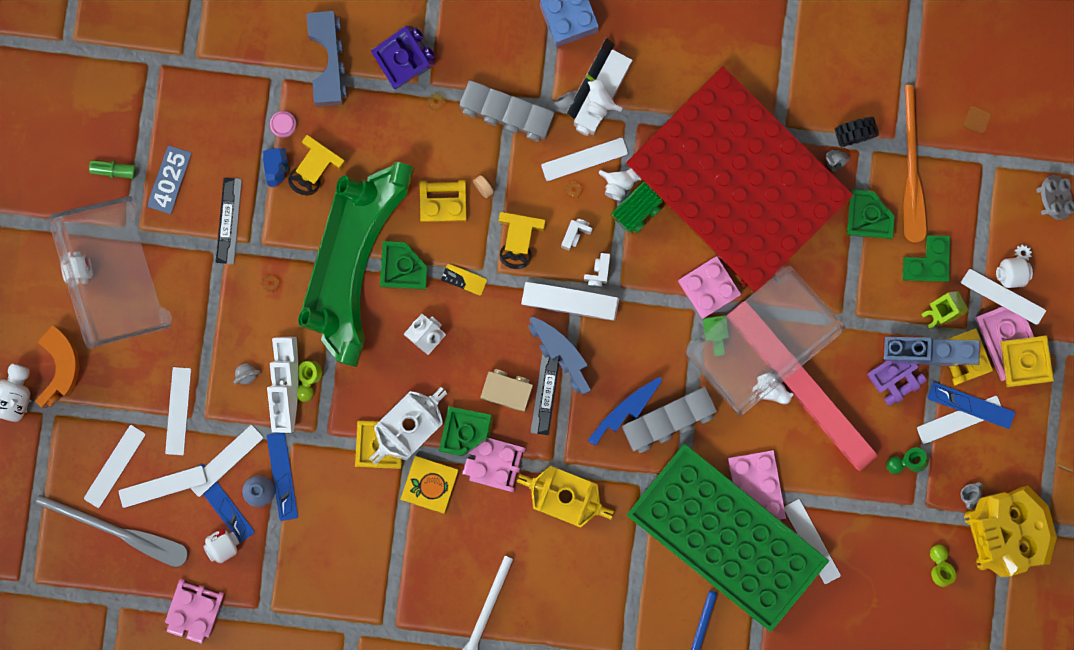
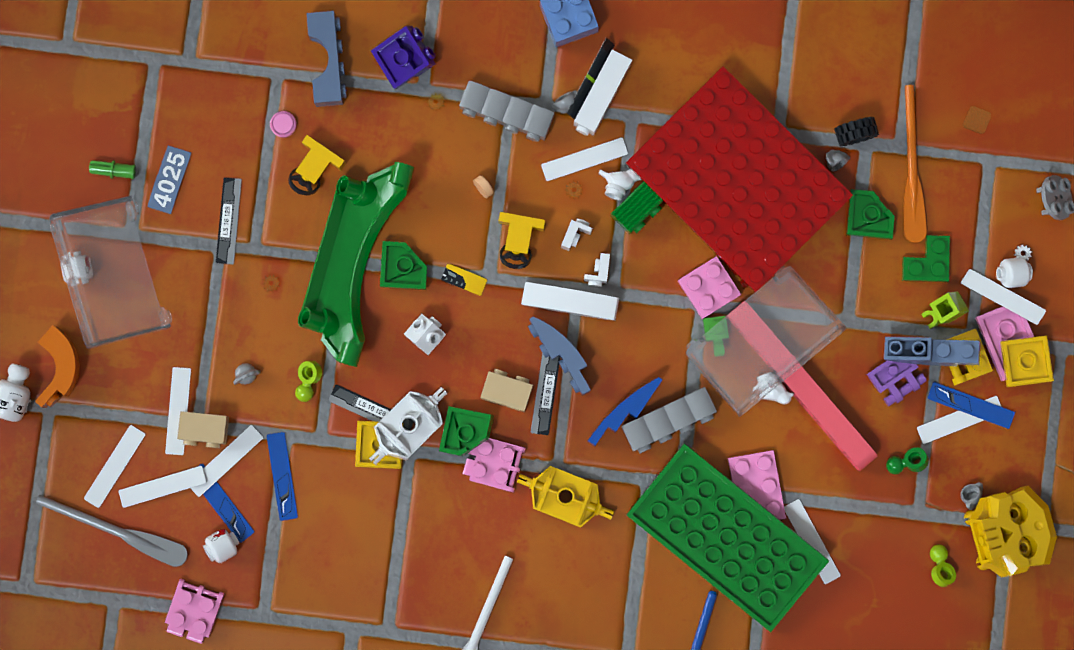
sand blue brick [242,475,274,507] -> none
blue rock [263,148,289,187] -> none
white slope [267,337,298,433] -> none
yellow tile [400,456,458,514] -> none
yellow plate [420,180,466,222] -> none
white animal [586,80,623,120] -> none
none -> tan brick [177,411,229,448]
none -> sticker [329,385,414,431]

